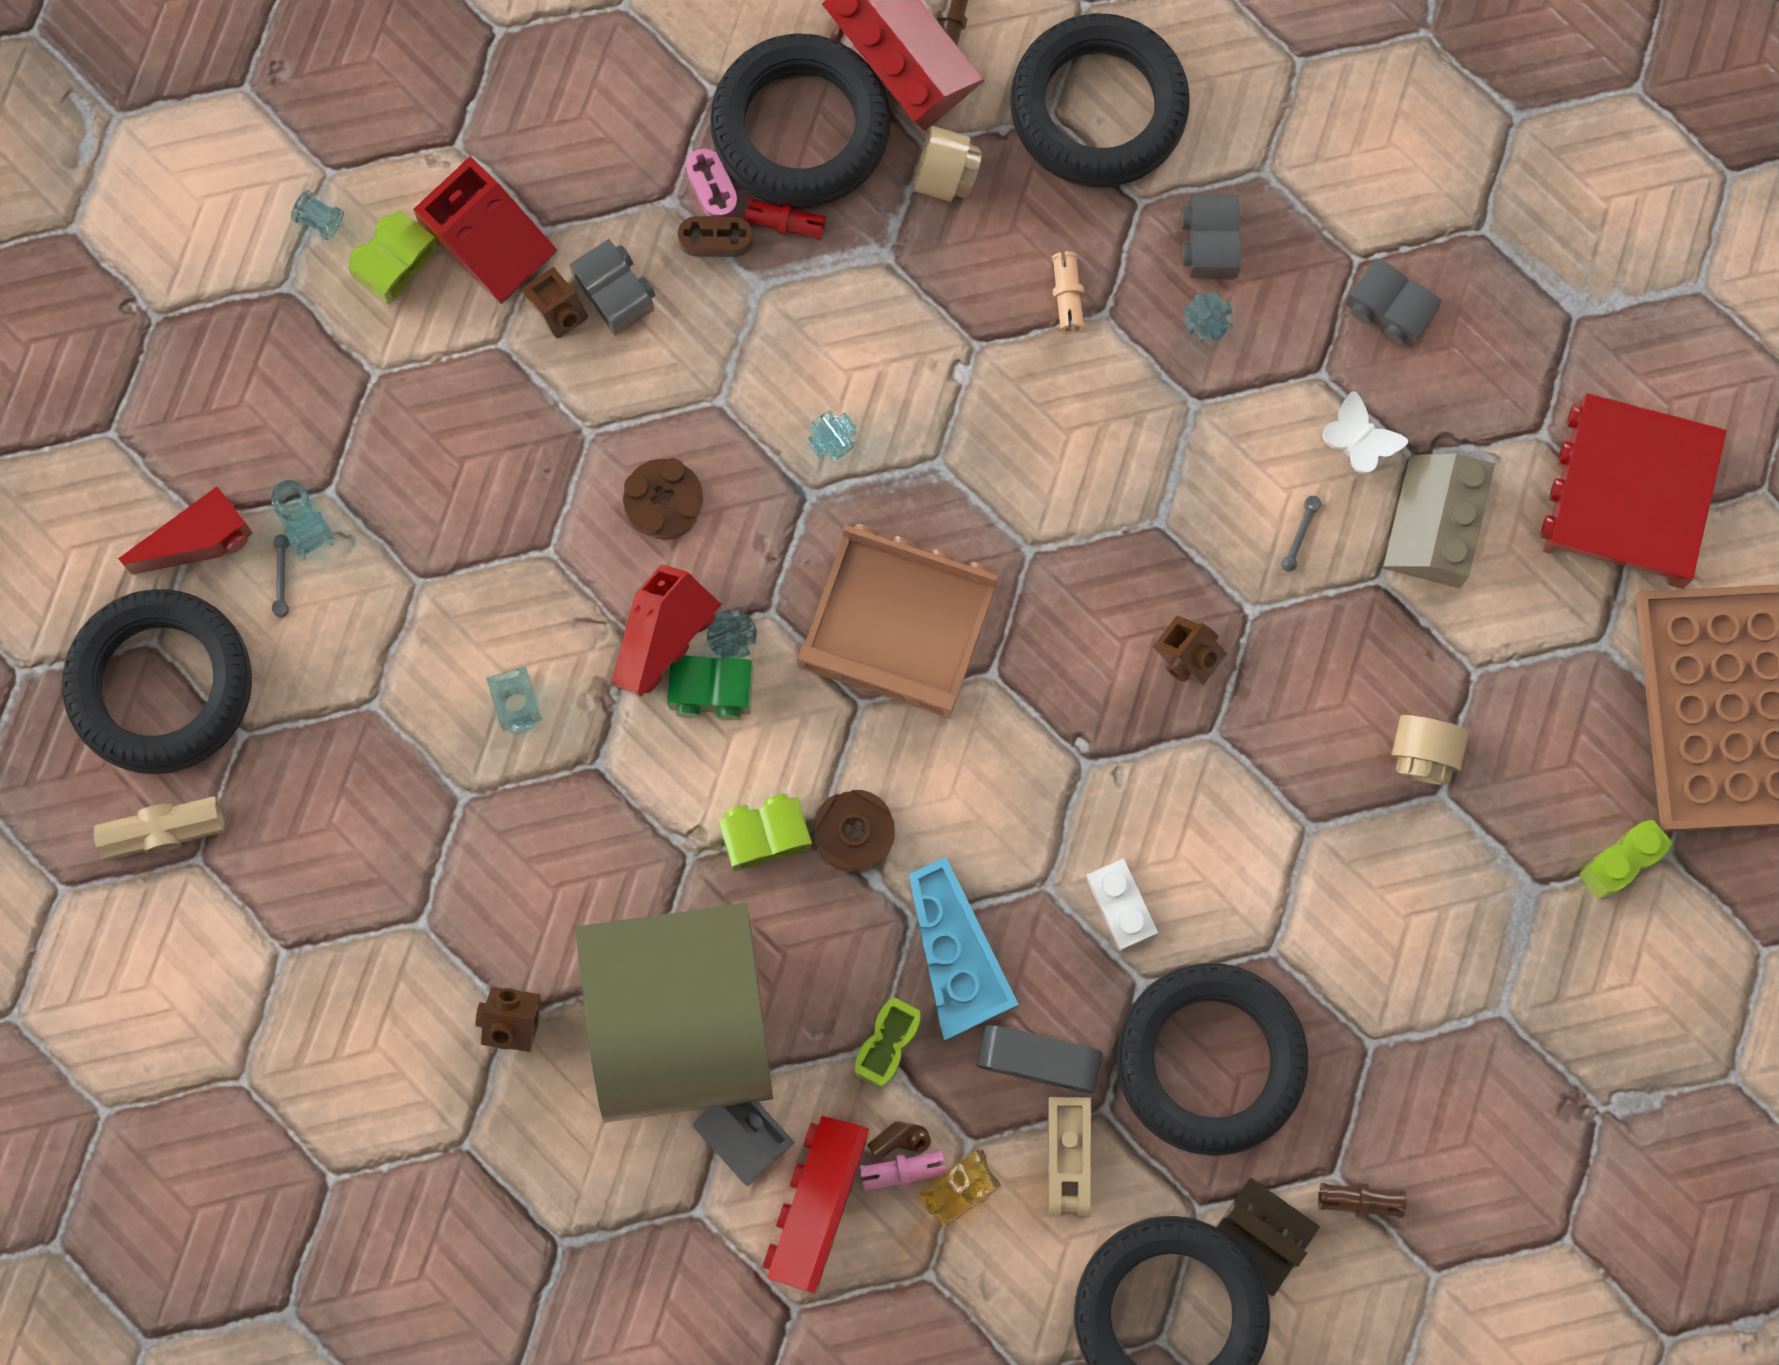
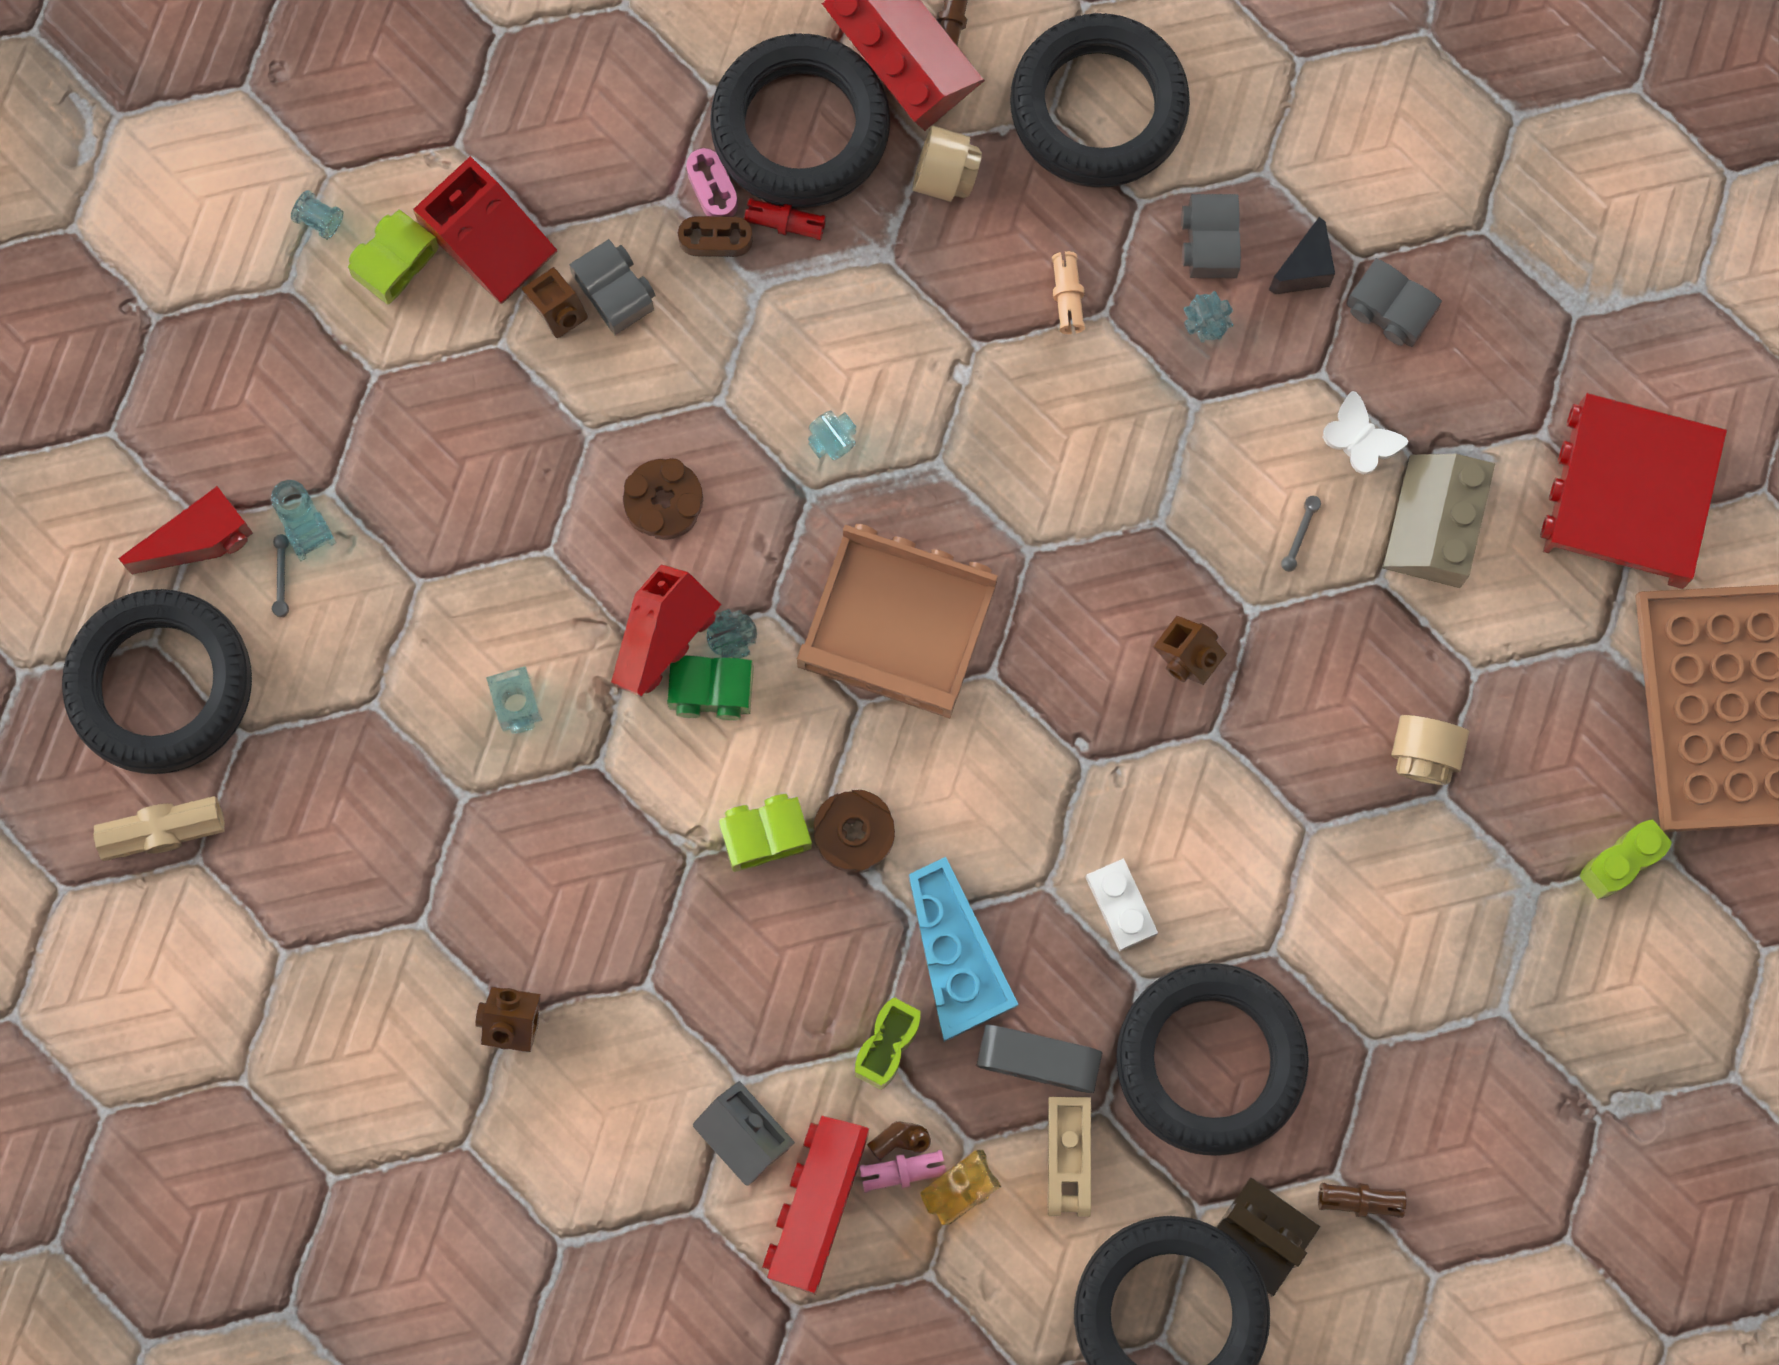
olive brick [575,903,774,1123] -> none
none -> black slope [1269,217,1335,294]

